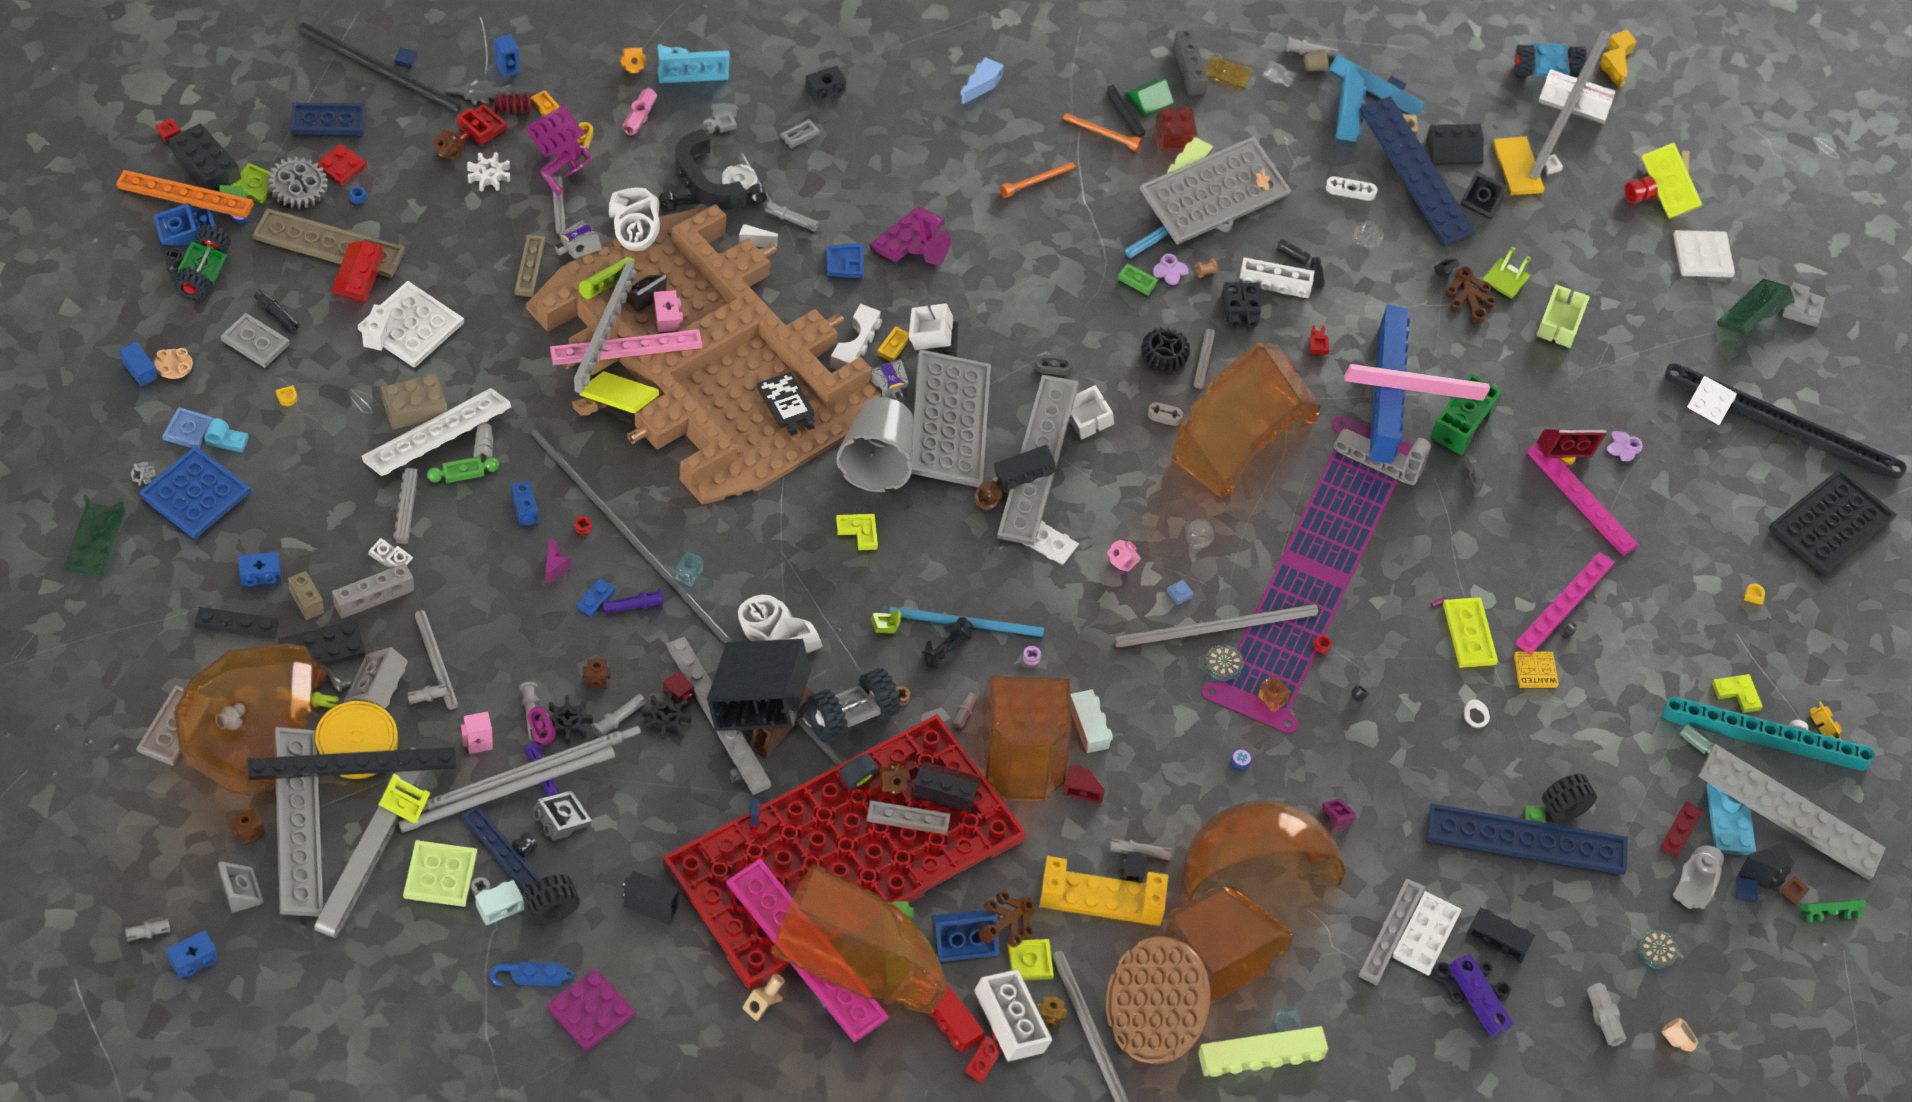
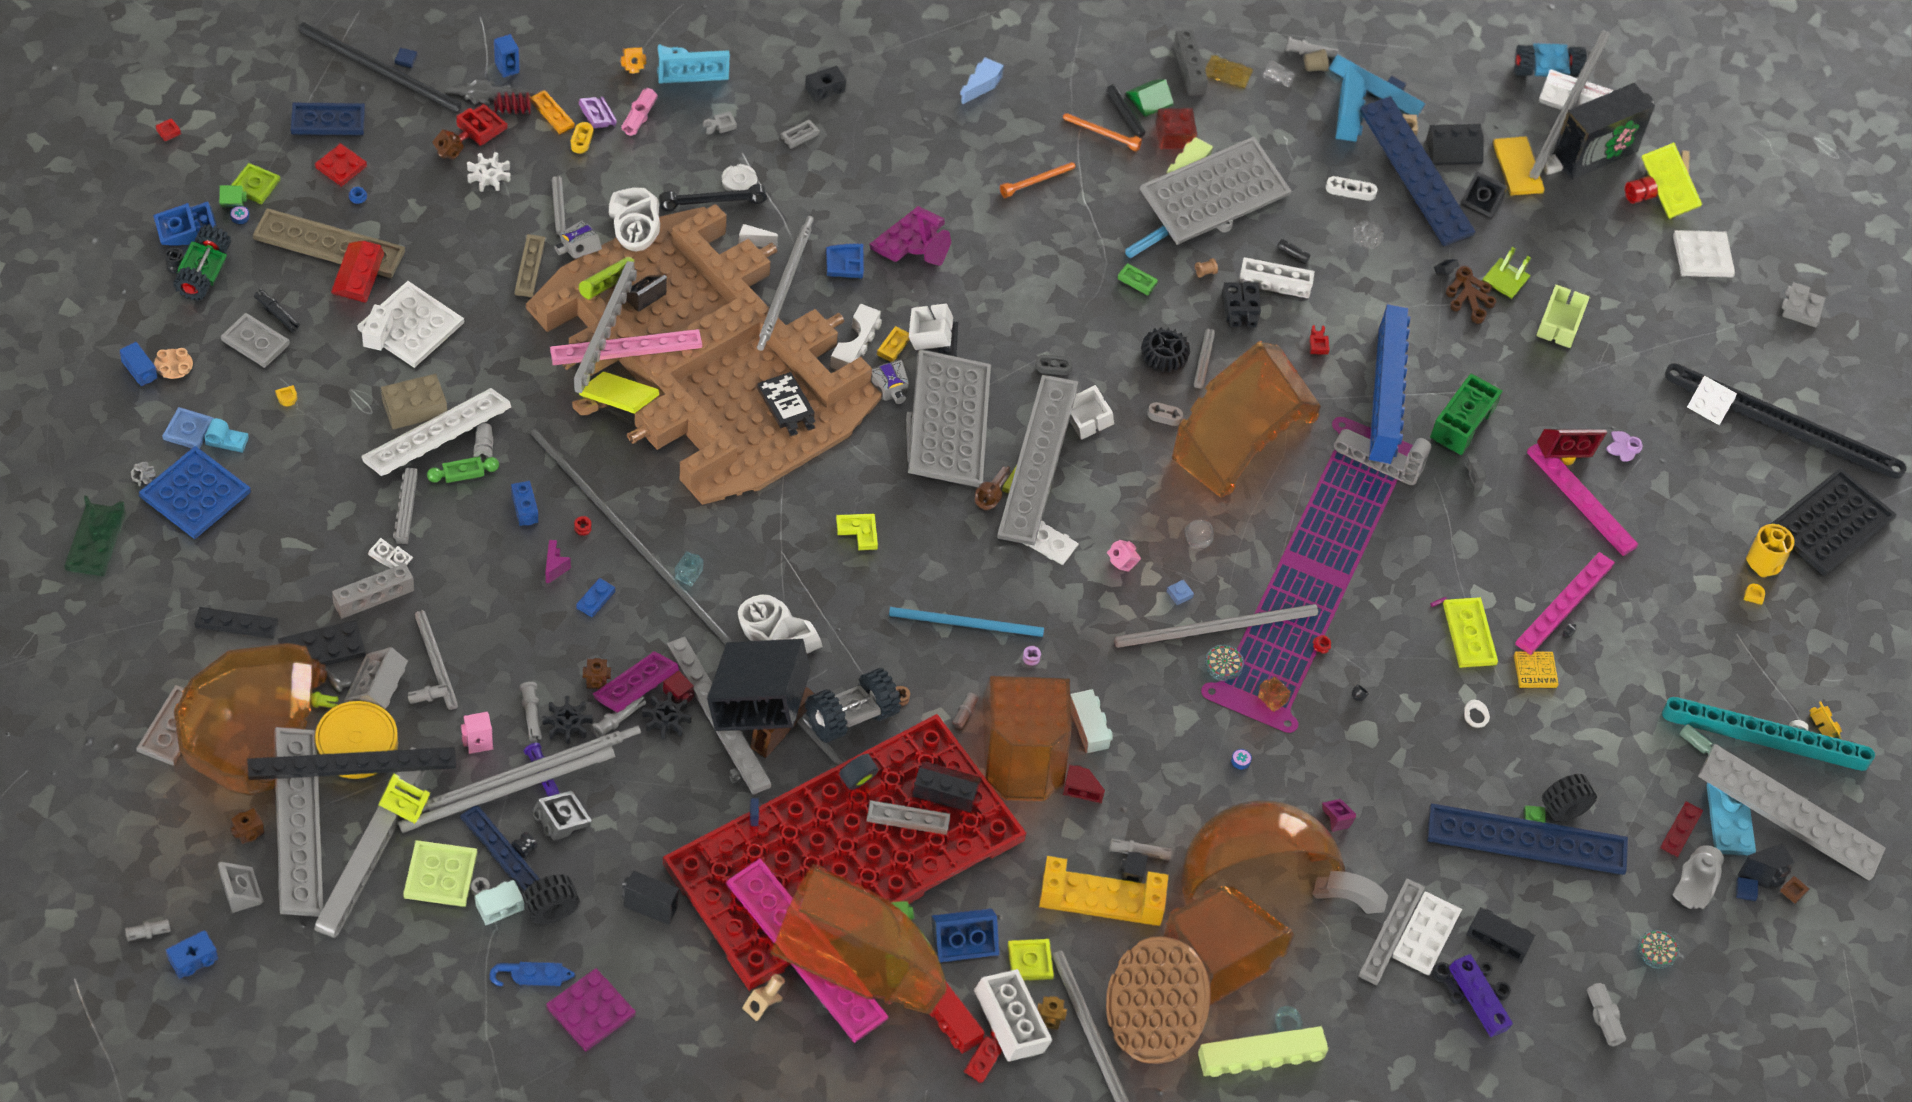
orange plate [116,170,254,218] -> none
black piece [169,123,241,191] -> none
light grey animal [215,702,245,731] -> none
blue brick [238,552,281,586] -> none
light grey gear [268,156,328,209] -> none
dark tan brick [288,571,324,621] -> none
magenta plate [525,104,593,197] -> none
magenta plate [527,706,555,745] -> none
dark purple pin [603,589,664,614] -> none
bright pink brick [653,290,683,332] -> none
black arch [675,129,747,209] -> none
light grey pin [765,201,819,232] -> none
light grey cone [836,397,913,492] -> none
lime plate [870,609,901,633] -> none
reddish brown brick [879,763,910,794] -> none
black piece [922,617,973,669] -> none
reddish brown plant [979,891,1035,948] -> none
black brick [994,445,1056,491] -> none
lavender plate [1153,254,1189,285] -> none
light nougat plant [1256,169,1270,190] -> none
black axle [1311,257,1325,288] -> none
bright pink tile [1344,364,1490,401] -> none
yellow arch [1600,30,1637,88] -> none
light nougat rock [1661,1017,1698,1051] -> none
neon yellow plate [1712,674,1763,713] -> none
clear green plate [1717,278,1795,335] -> none
green plate [1800,899,1866,922] -> none
none -> medium lavender plate [578,97,617,128]
none -> magenta plate [593,651,679,713]
none -> light grey axle [757,216,814,351]
none -> light grey arch [1313,871,1388,914]
none -> black brick [1552,83,1655,180]
none -> yellow cylinder [1746,524,1794,578]

